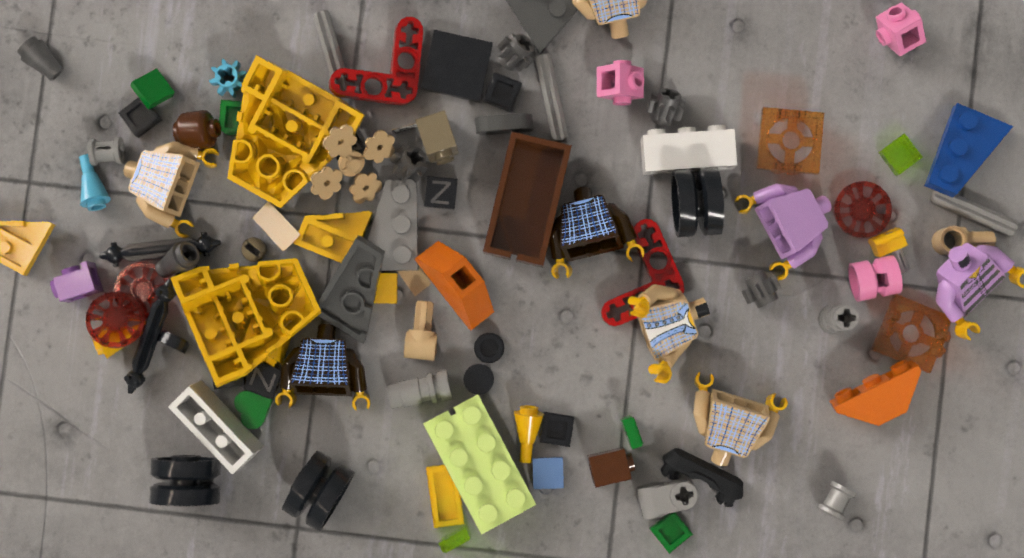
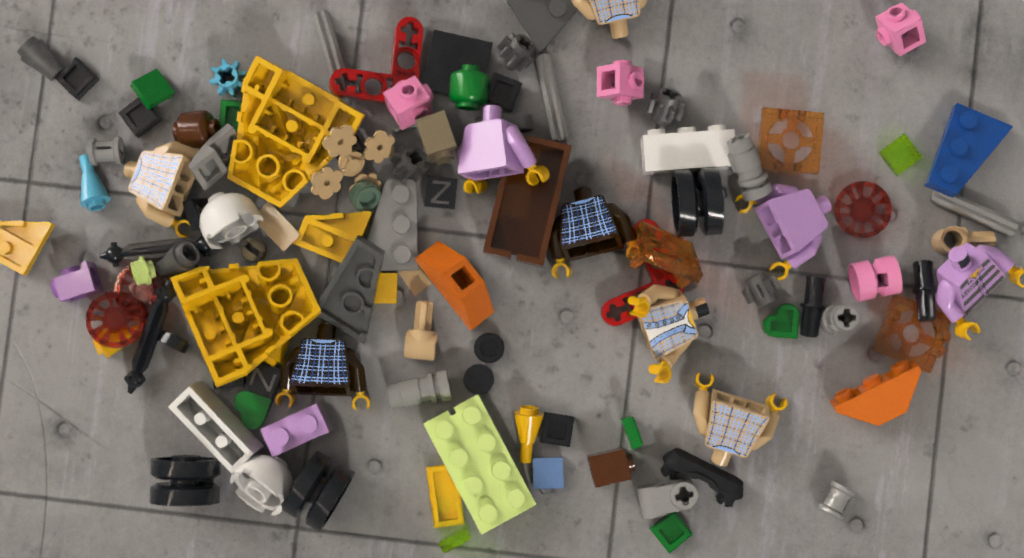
yellow piece [868,227,909,273] -> none
none -> black tile [55,57,100,100]
none -> yellowish green plate [131,256,156,286]
none -> black tile [182,198,208,231]
none -> light grey slope [188,123,237,191]
none -> white cylinder [199,192,264,249]
none -> white cylinder [230,455,294,516]
none -> lavender brick [260,402,334,458]
none -> sand green tile [349,180,381,212]
none -> bright pink brick [383,75,434,130]
none -> green head [449,64,490,111]
none -> lavender torso [455,105,550,194]
none -> clear orange piece [627,221,703,289]
none -> light grey axle [727,133,773,201]
none -> green tile [761,303,799,339]
none -> black axle [800,276,826,338]
none -> black axle [912,260,937,322]

